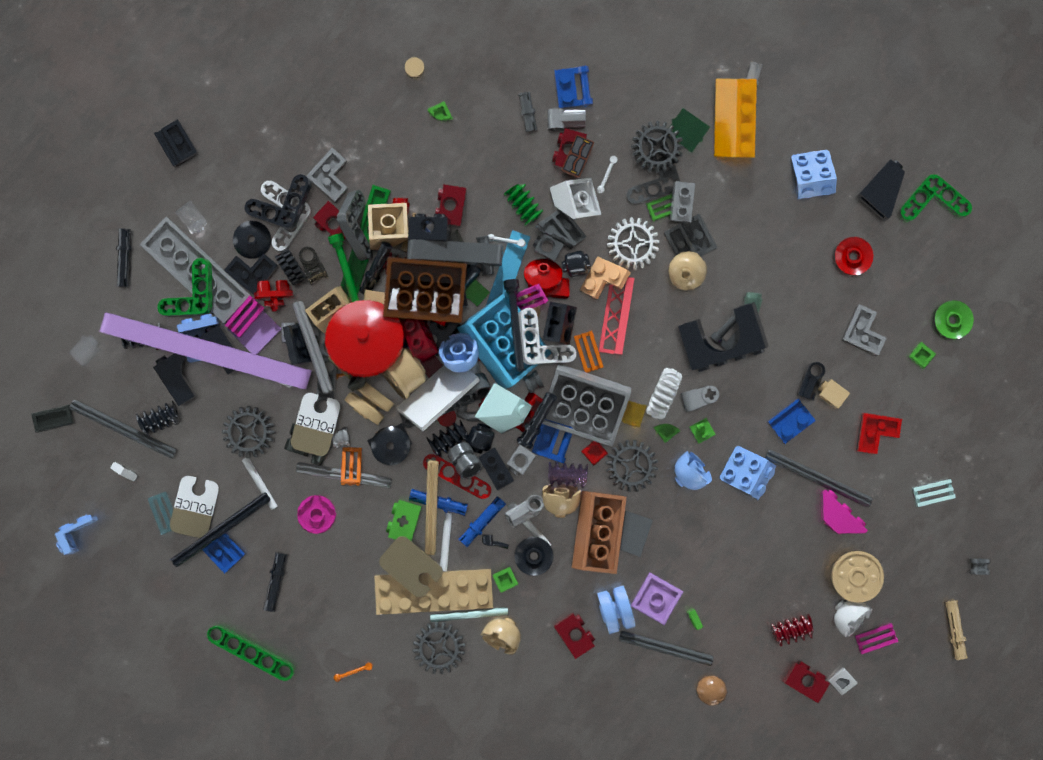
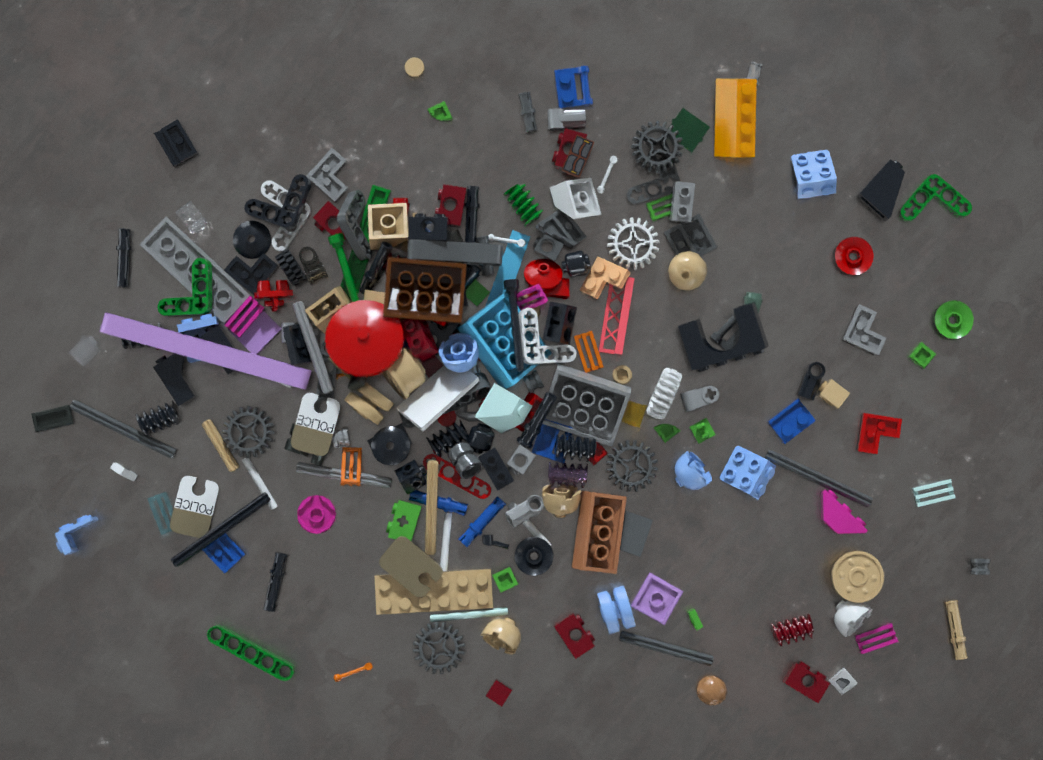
none -> tan axle [202,419,239,472]
none -> black brick [394,459,427,494]
none -> black pin [464,186,480,243]
none -> dark red tile [486,679,512,707]
none -> black piece [554,434,596,462]
none -> tan tile [612,365,632,385]

